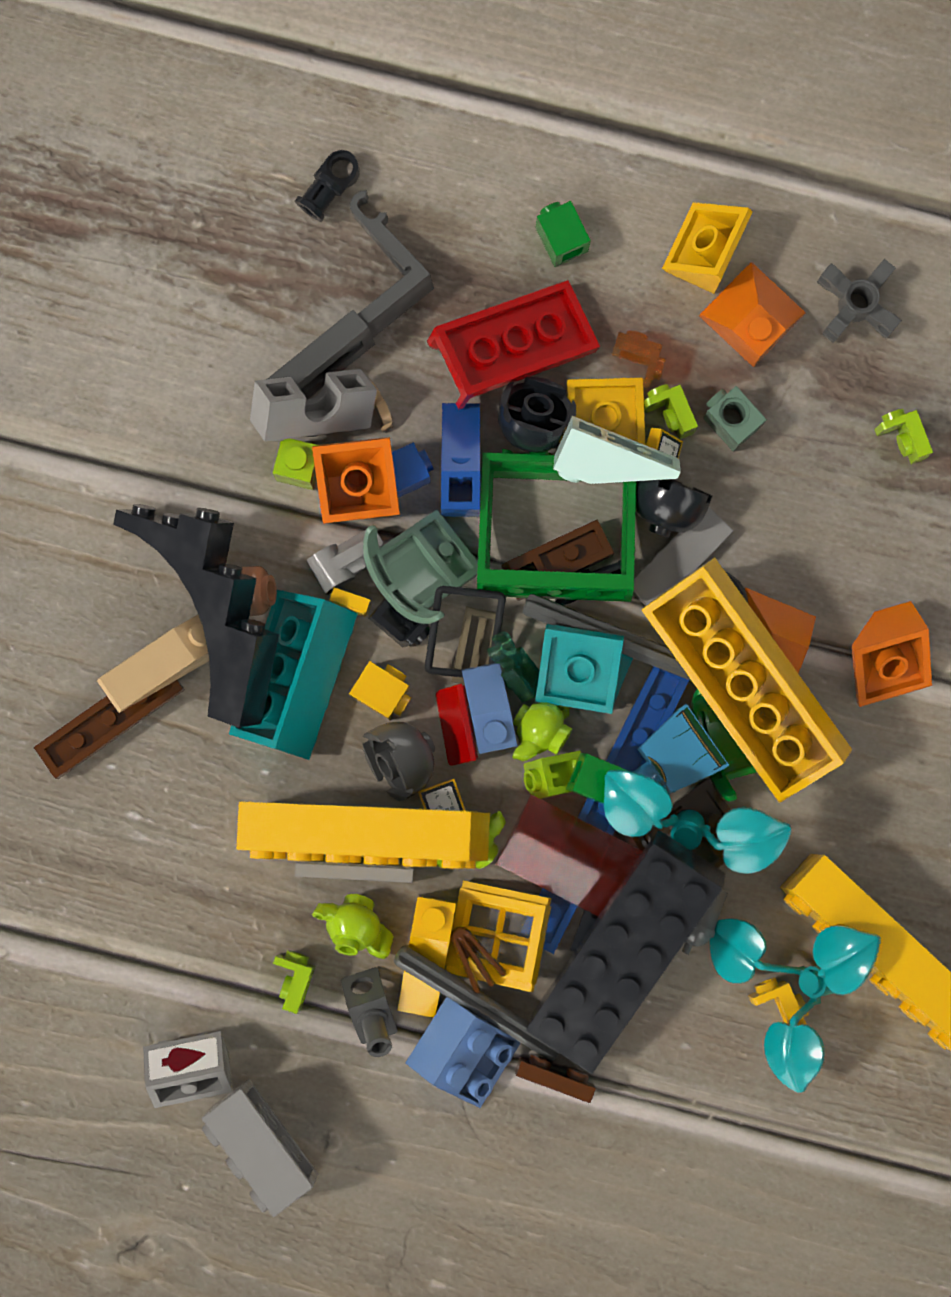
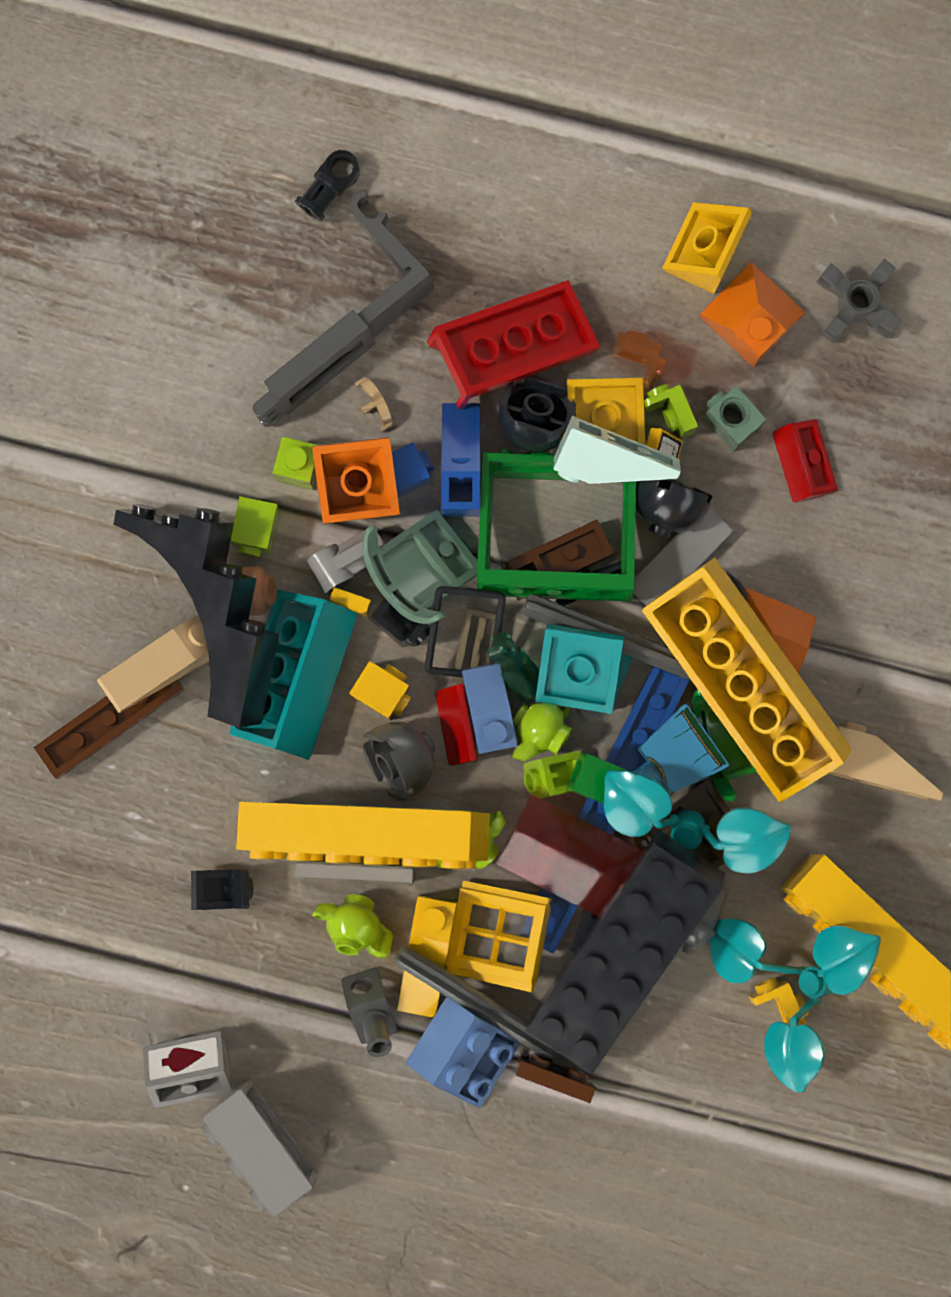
light grey arch [250,369,377,442] -> none
lime bracket [273,950,316,1014] -> none
tile [418,779,466,811] -> none
reddish brown piece [451,927,506,993] -> none
green brick [535,201,591,267] -> none
orange slope [851,601,932,707] -> none
lime bracket [874,408,933,464] -> none
none -> black bracket [191,869,254,910]
none -> lime brick [231,496,280,558]
none -> red slope [773,419,838,503]
none -> tan slope [828,721,943,801]

